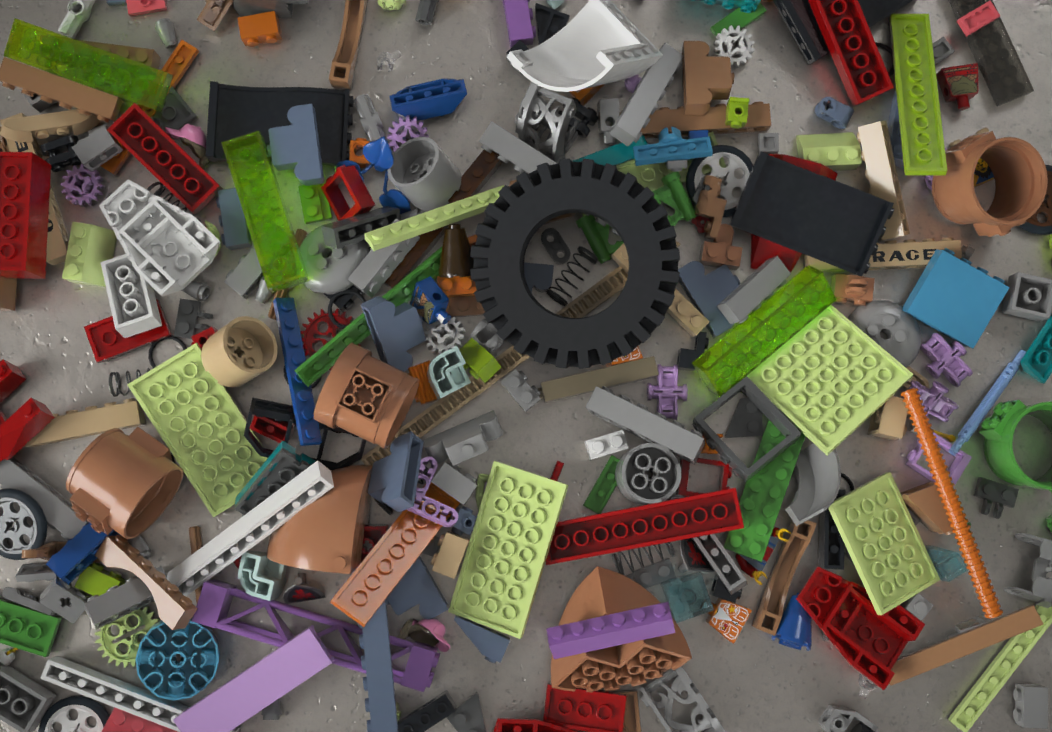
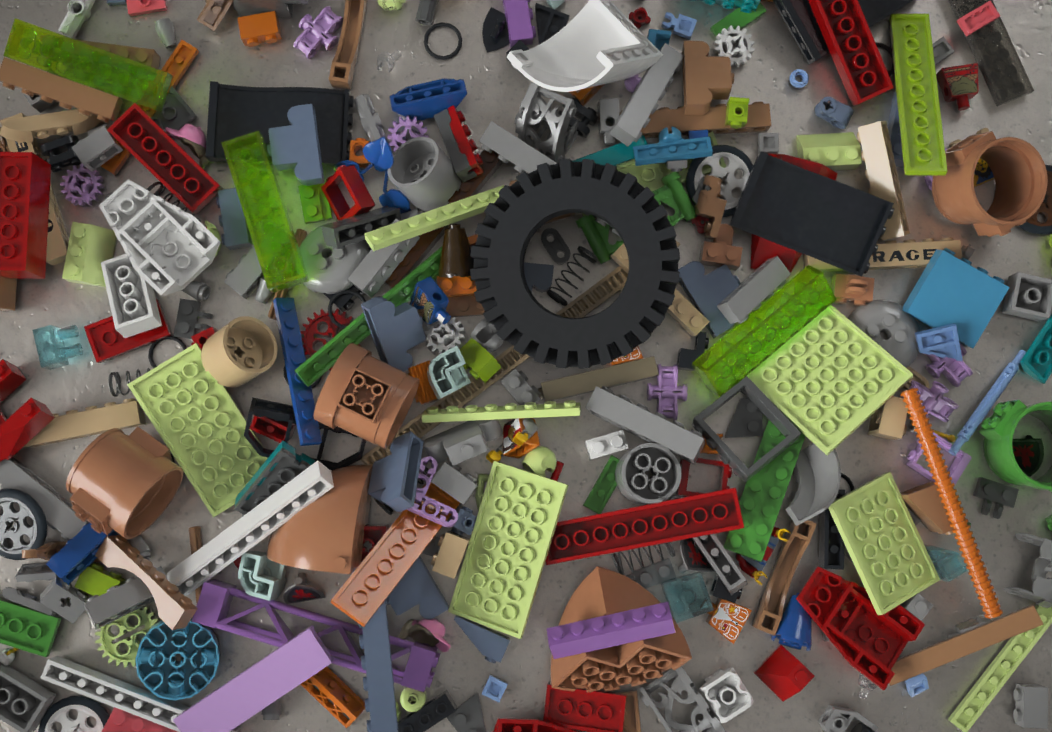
none -> clear light blue brick [32,325,83,370]
none -> lavender axle [293,6,343,59]
none -> orange fence [300,667,365,728]
none -> yellowish green head [400,687,427,712]
none -> yellowish green plate [422,400,581,423]
none -> black piece [424,22,462,60]
none -> piece [434,105,484,183]
none -> light blue plate [481,675,508,702]
none -> black shield [482,7,510,53]
none -> torso [486,418,540,463]
none -> yellowish green helmet [522,446,557,477]
none -> red plate [629,7,651,29]
none -> dark azure panel [647,29,671,50]
none -> light blue plate [661,12,697,40]
none -> white piece [699,667,755,723]
none -> red slope [754,644,814,701]
none -> light blue plate [789,69,809,88]
none -> light blue plate [905,673,929,697]
none -> medium blue wing [915,323,963,361]
none -> shield [1012,435,1044,477]

